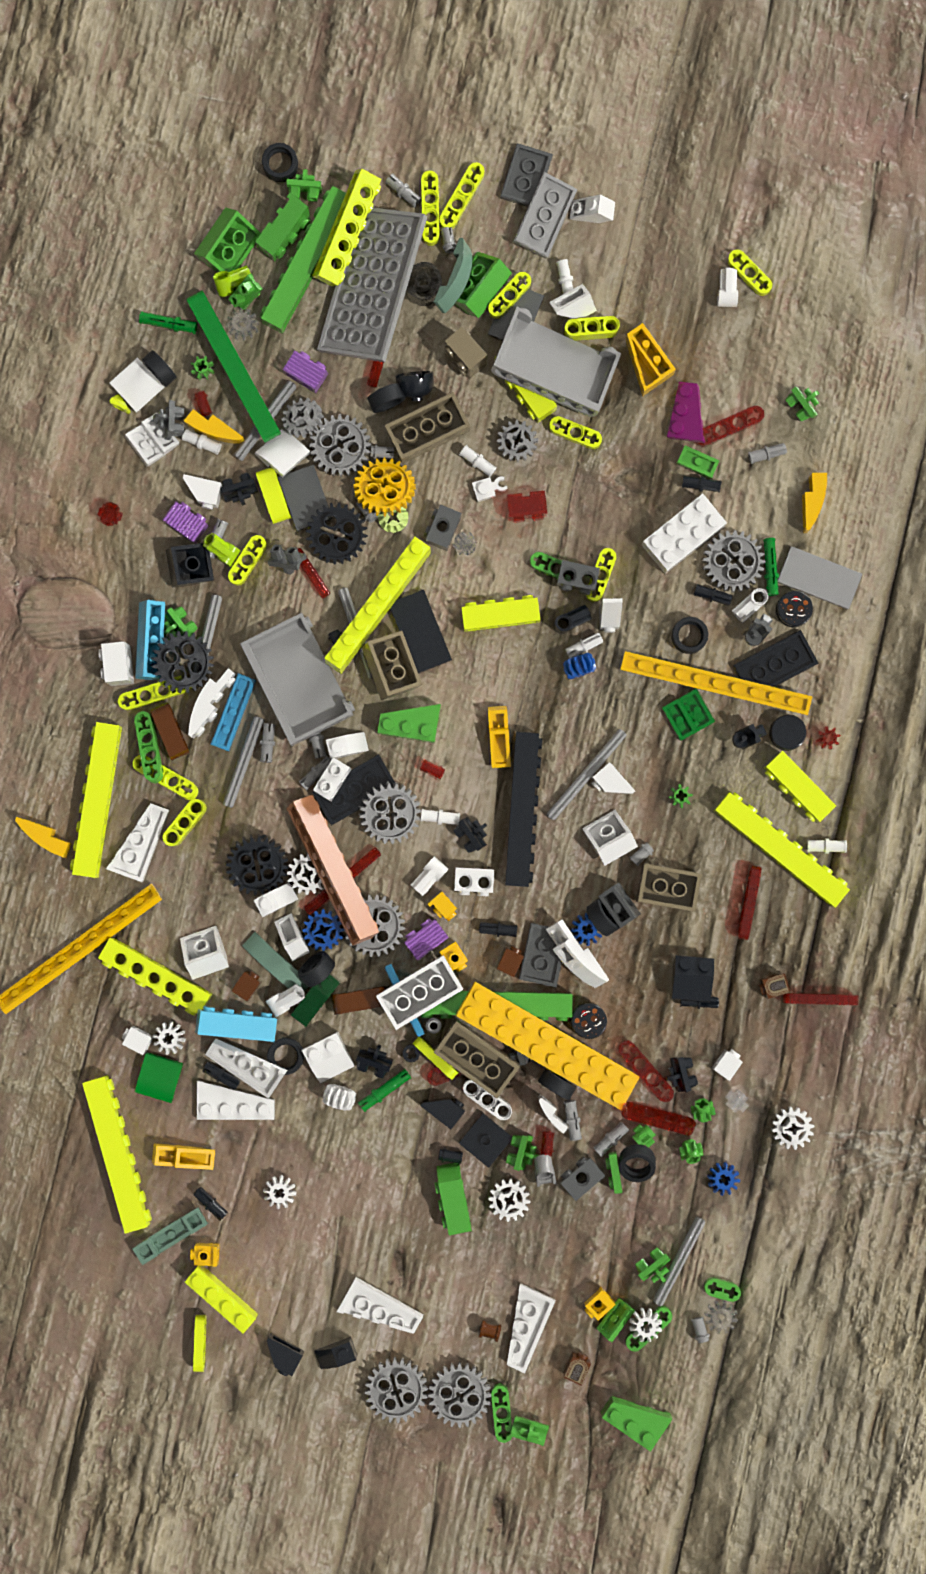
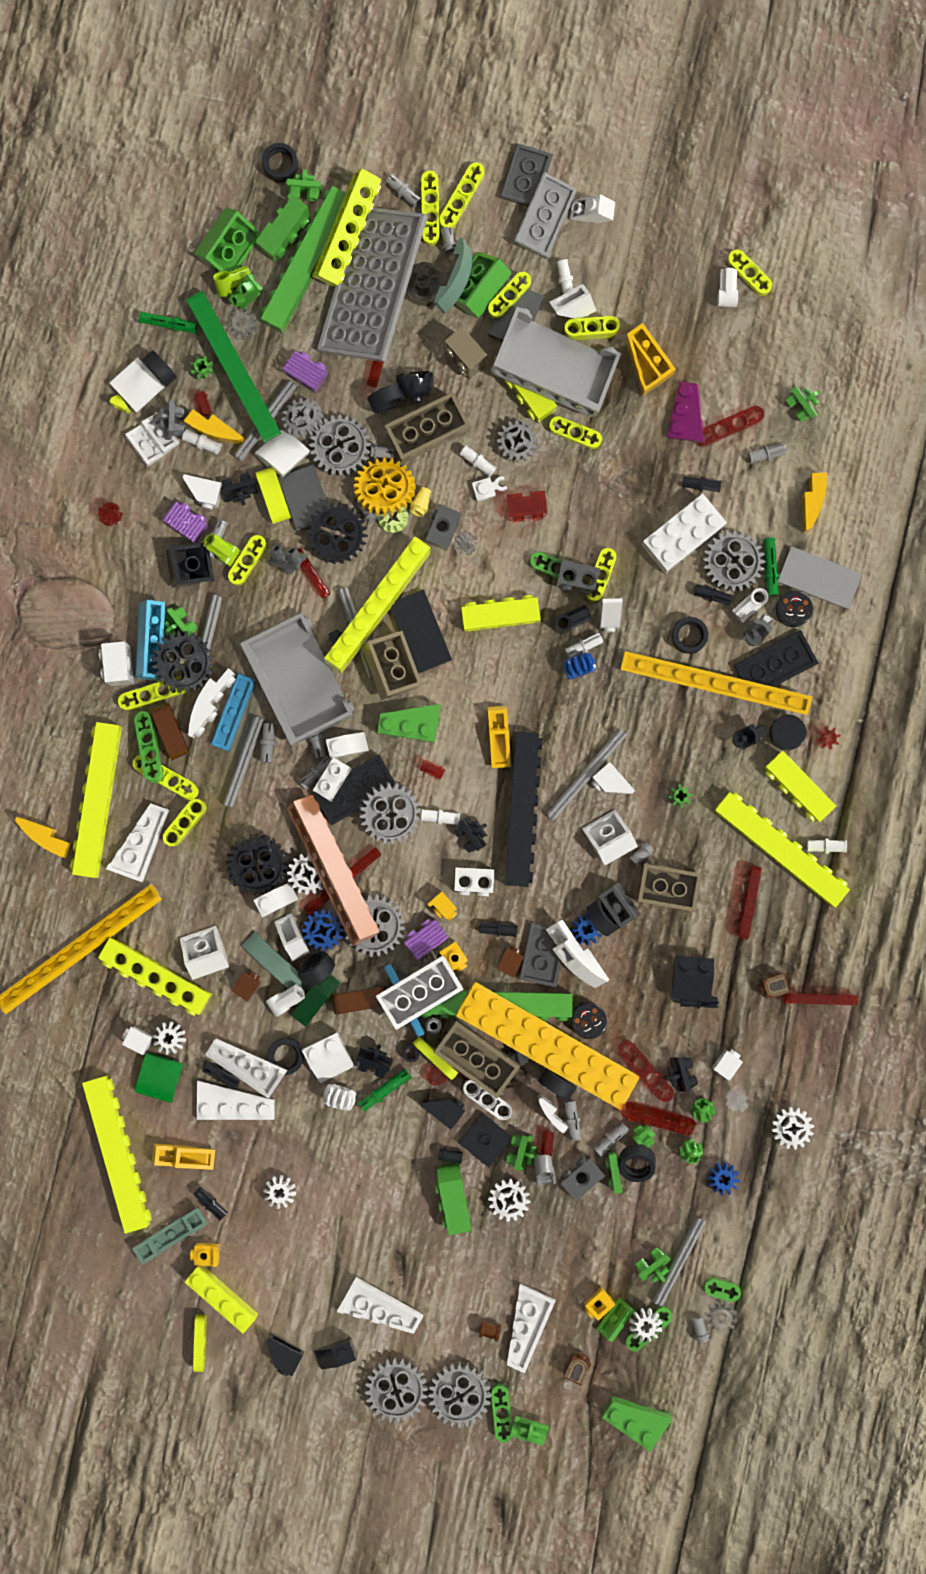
medium azure brick [195,1007,277,1042] -> none
white piece [411,856,448,896] -> none
green slope [662,689,716,741] -> none
bright green plate [677,445,719,479] -> none
none -> light yellow cone [409,487,431,517]

